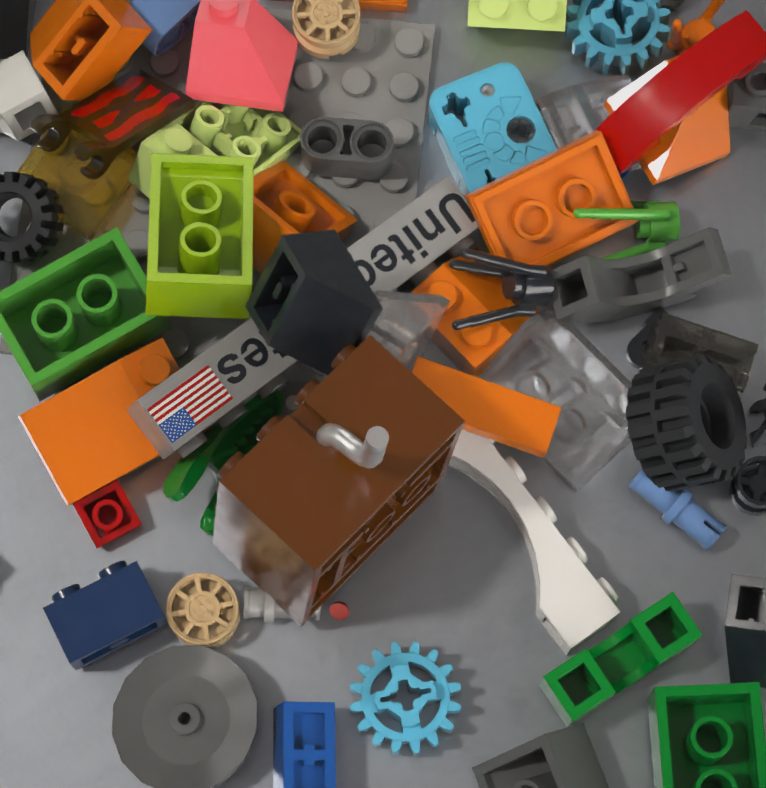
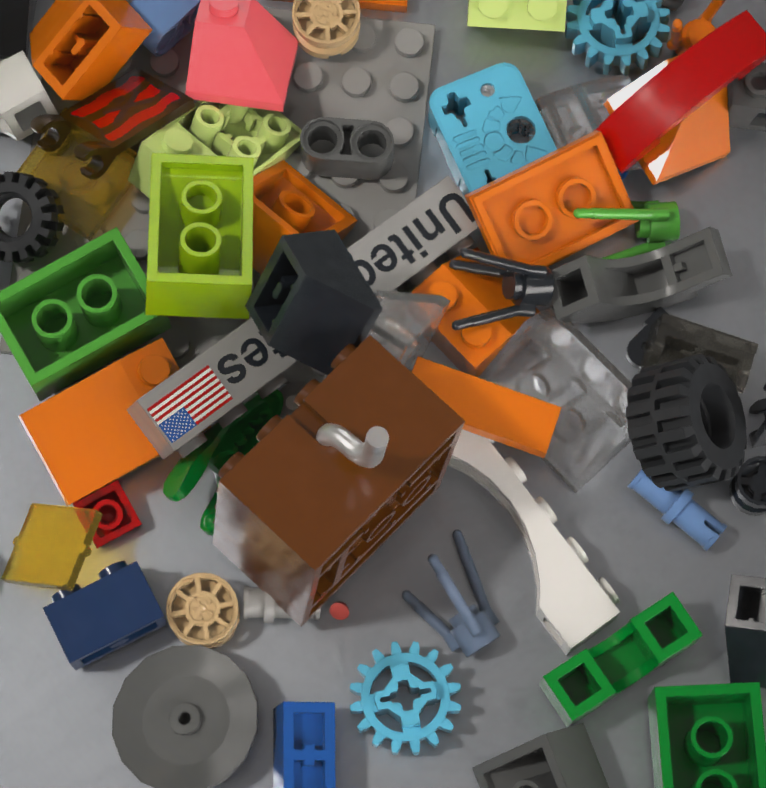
none -> clear yellow piece [1,503,103,591]
none -> sand blue plant [402,529,501,658]

